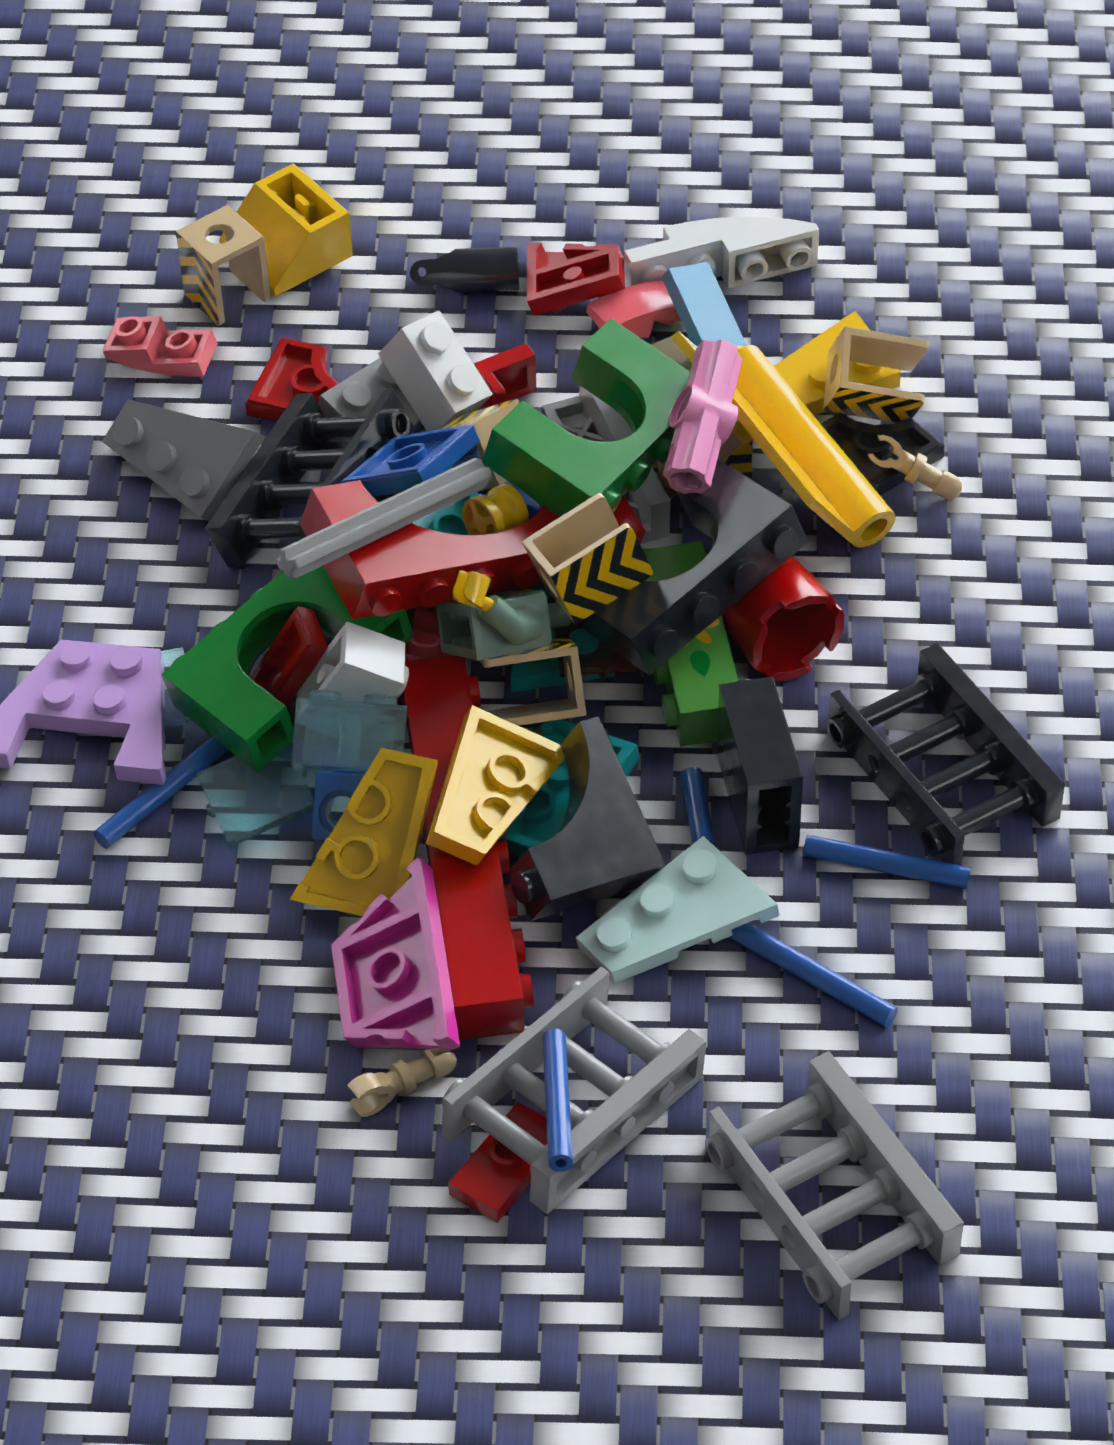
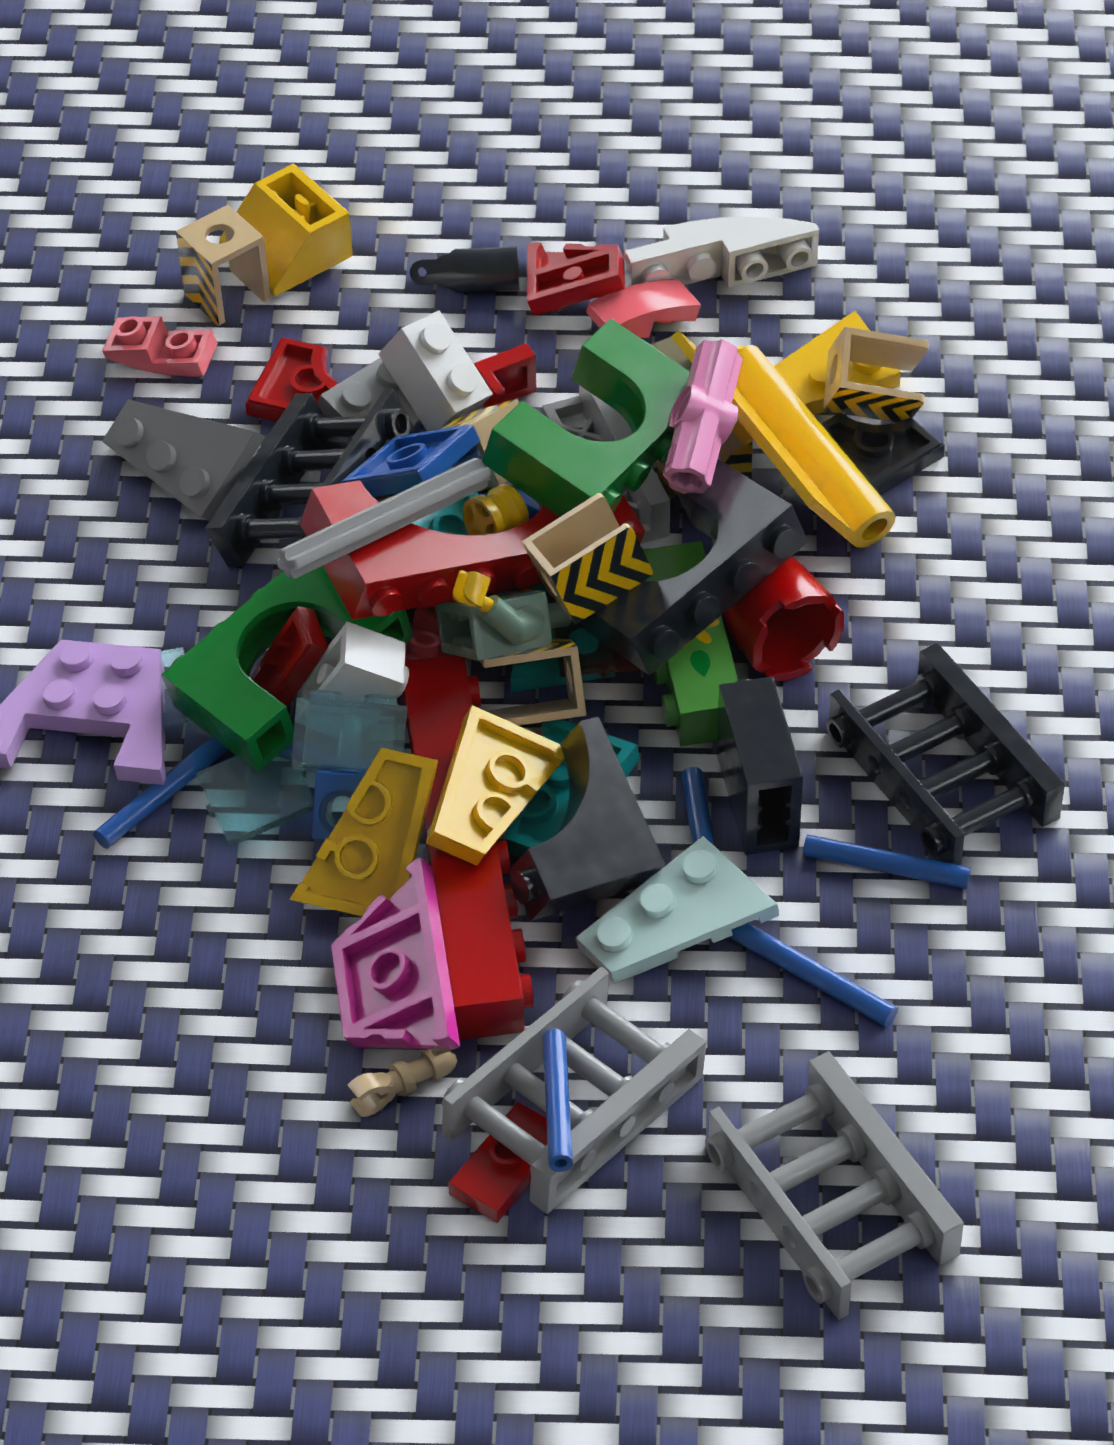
tile [661,262,747,346] -> none
tan piece [867,435,962,500] -> none

